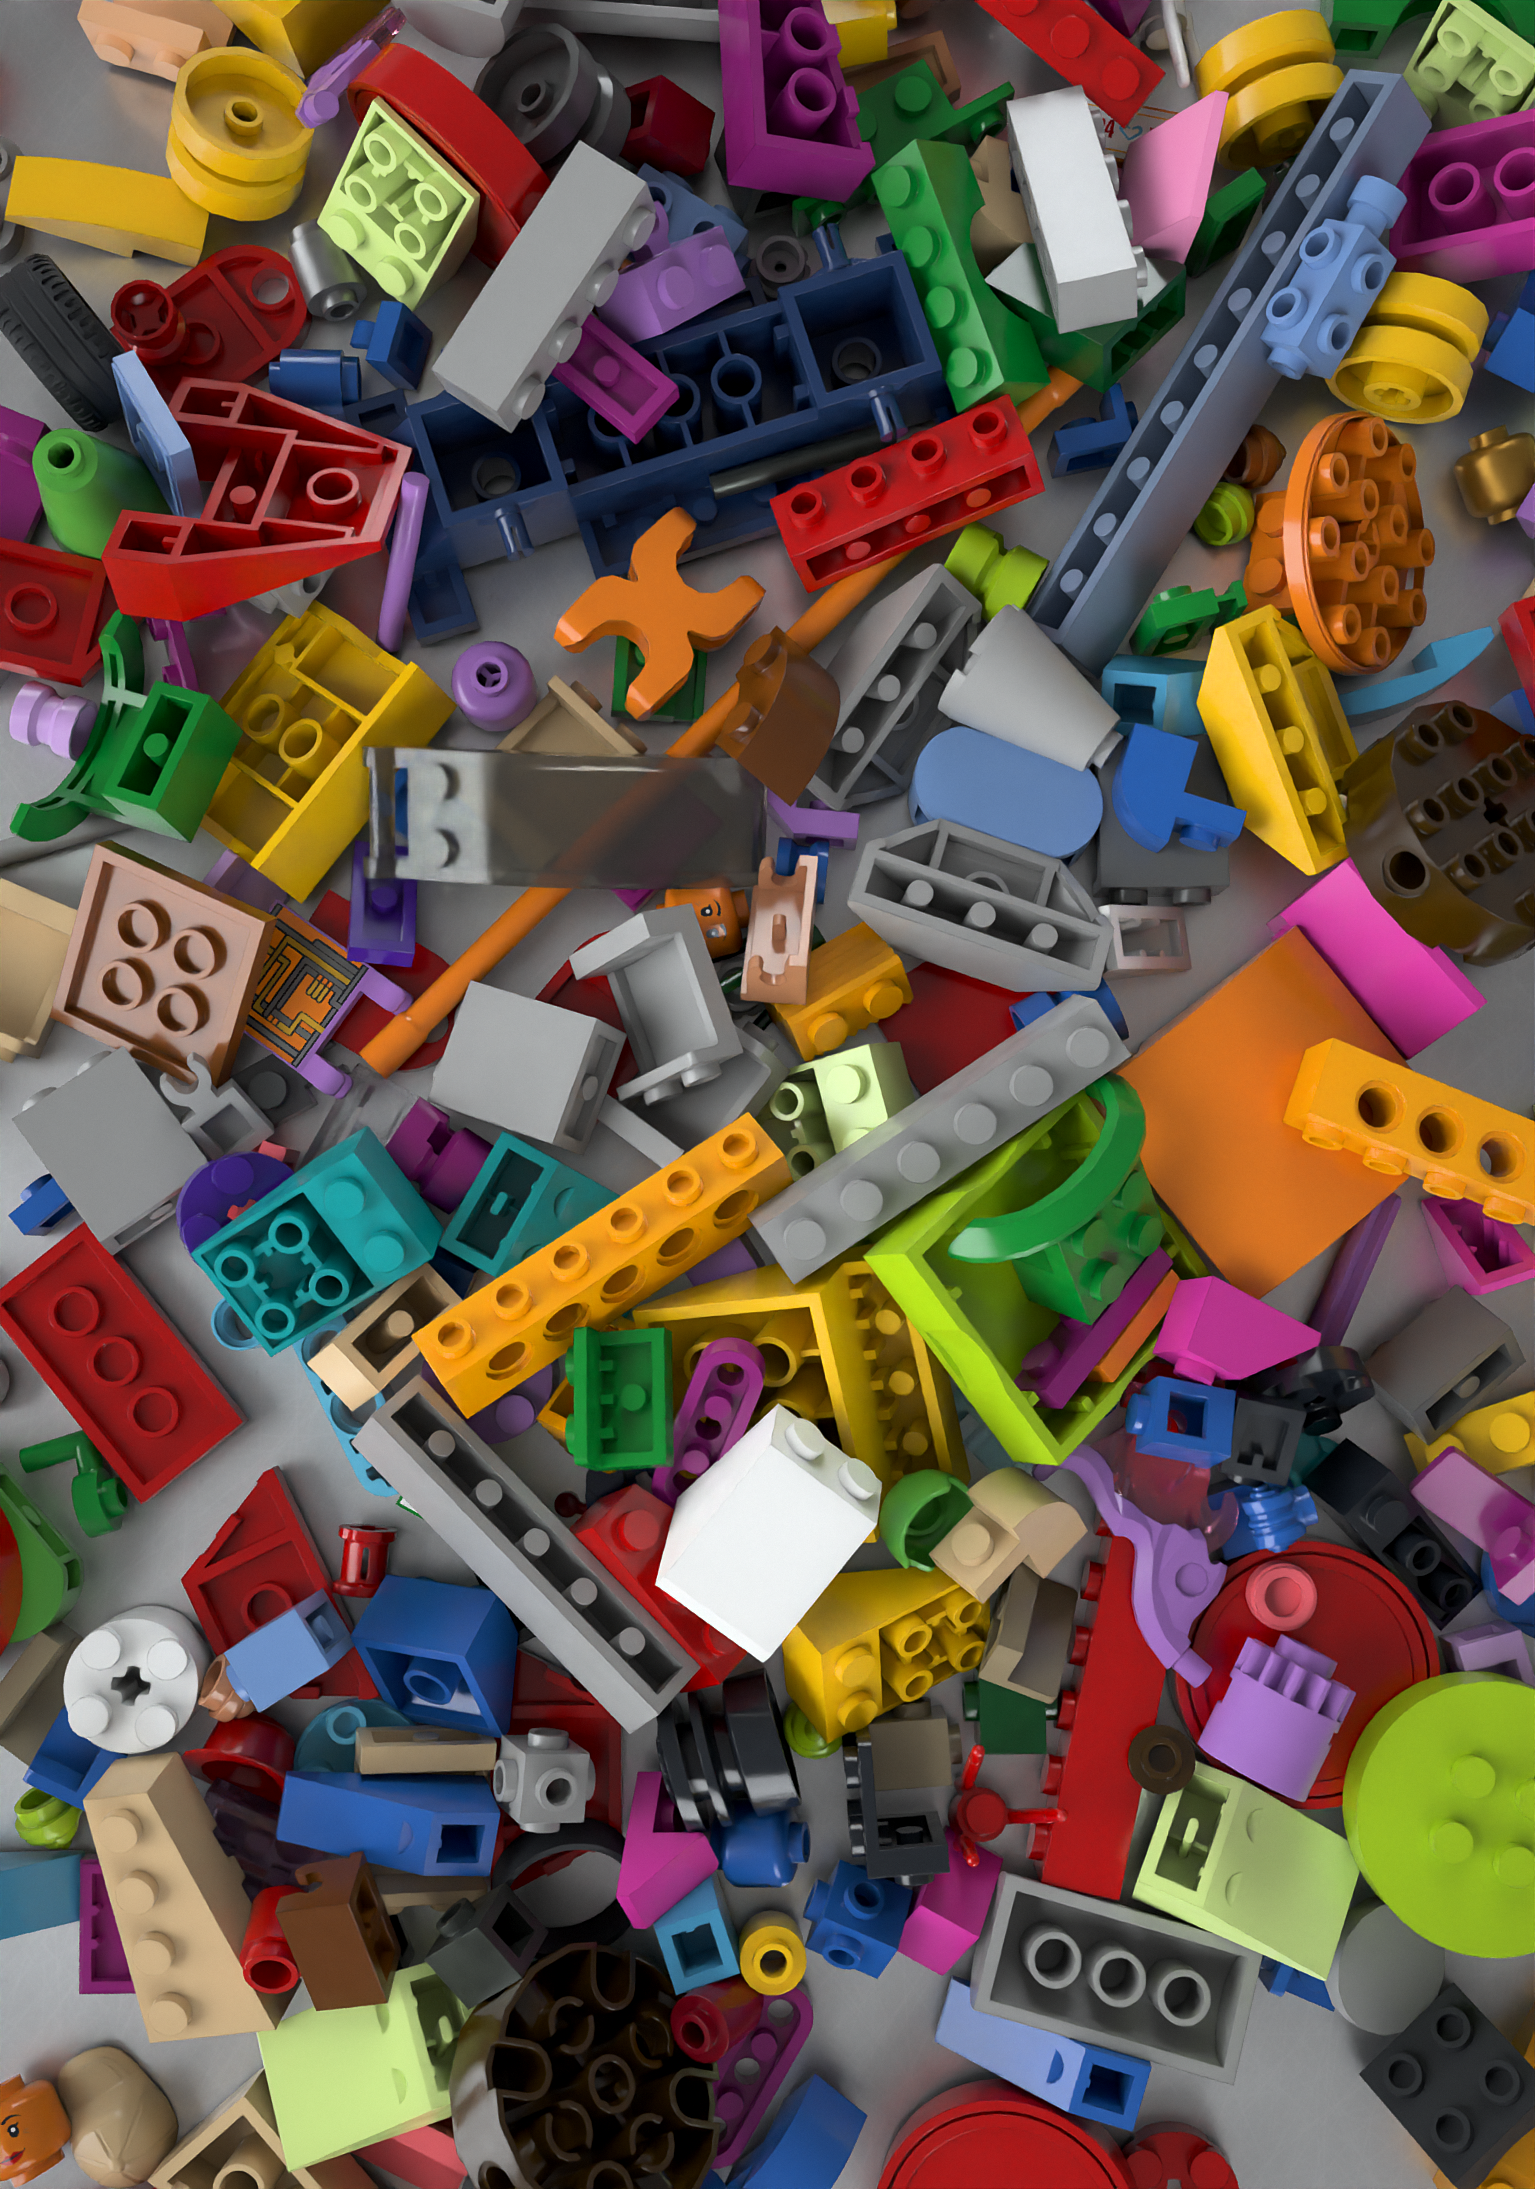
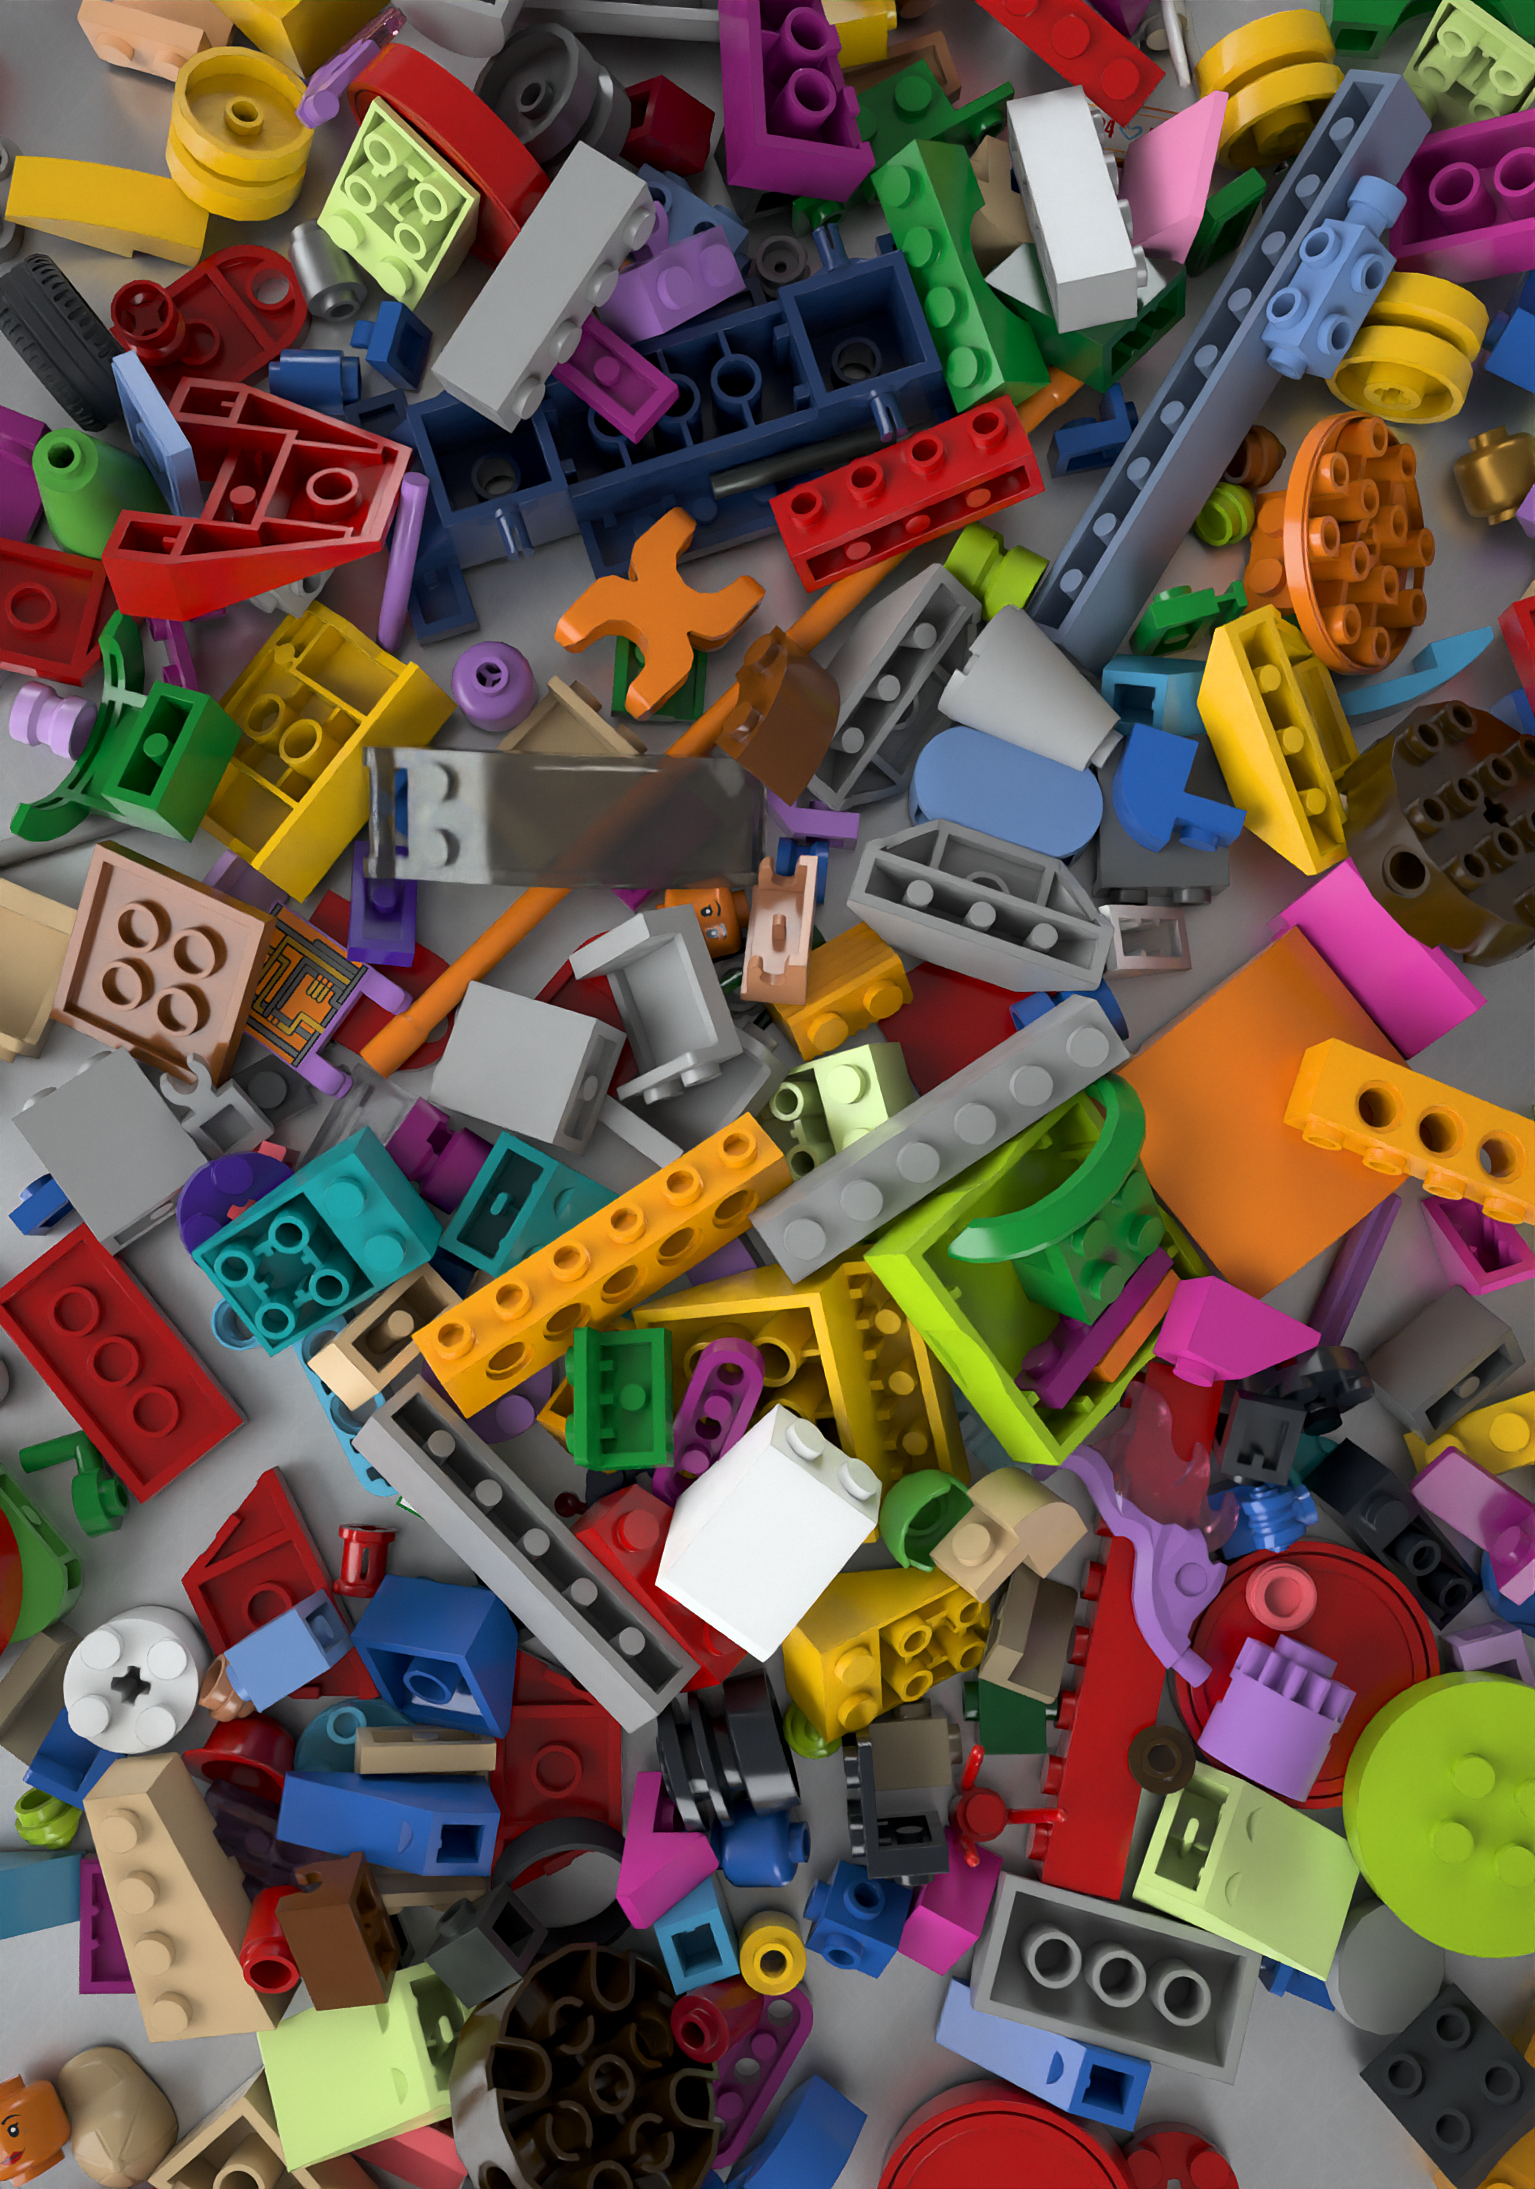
light grey brick [493,1728,595,1833] -> none
blue brick [1125,1376,1236,1469] -> none

